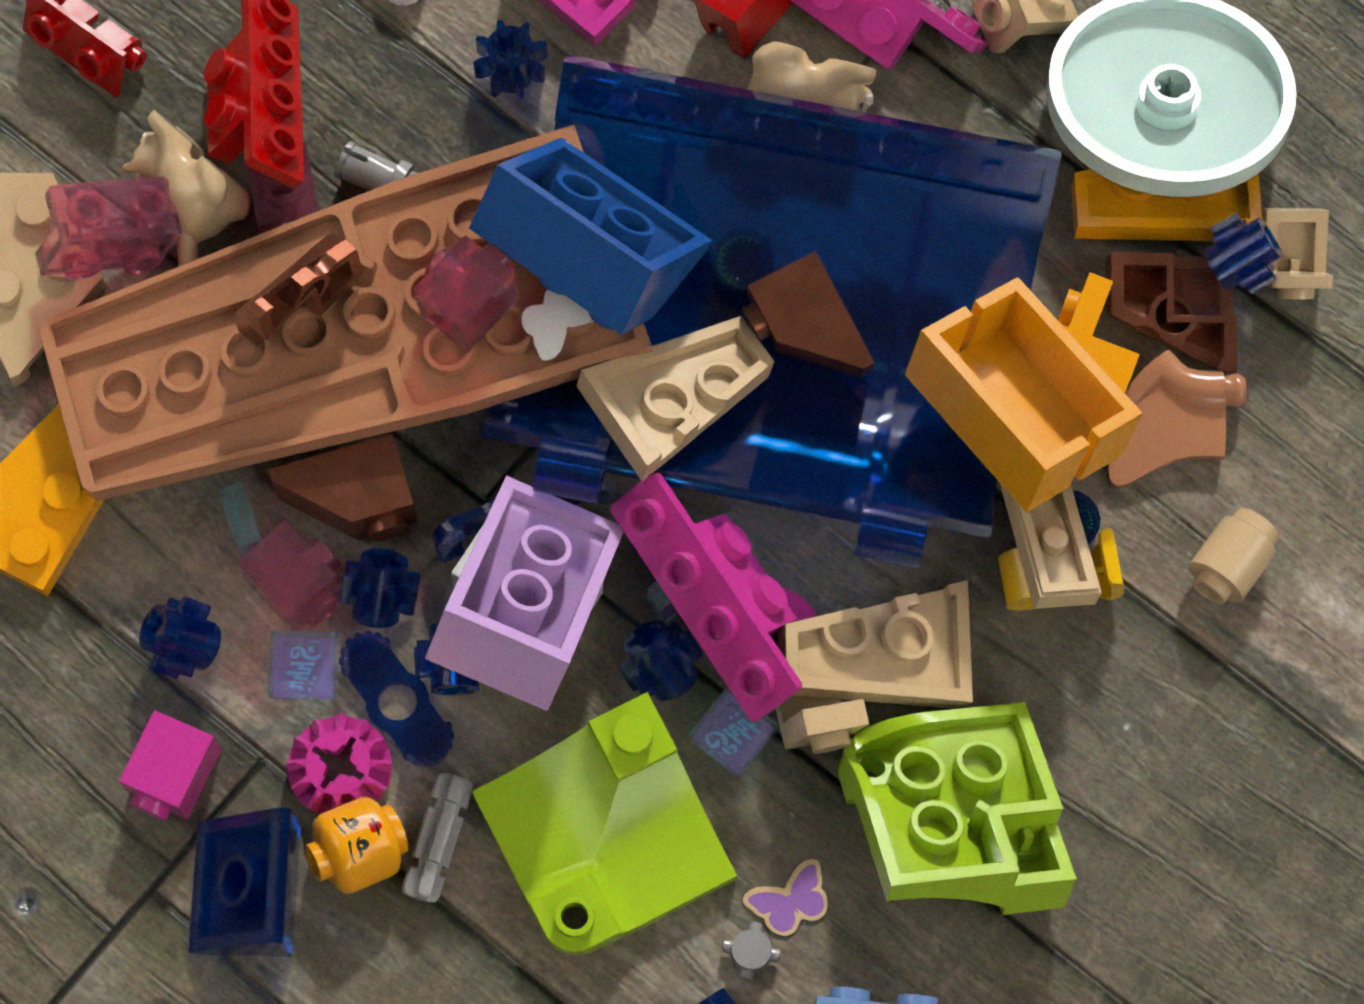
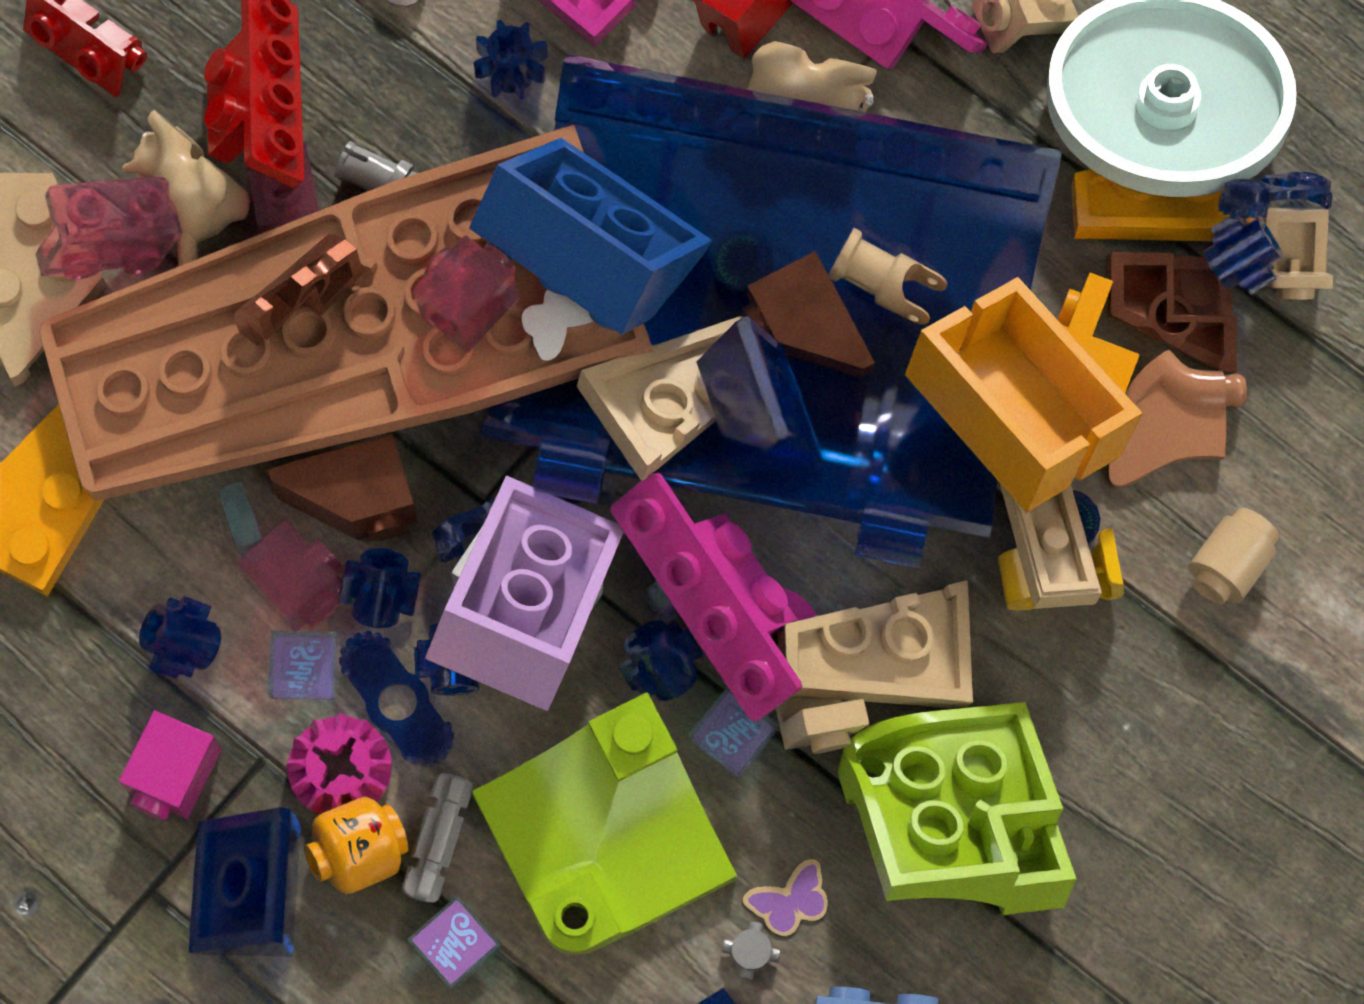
none -> tile [407,895,502,992]
none -> clear blue slope [696,316,825,479]
none -> tan piece [829,228,947,325]
none -> clear blue piece [1218,171,1333,219]

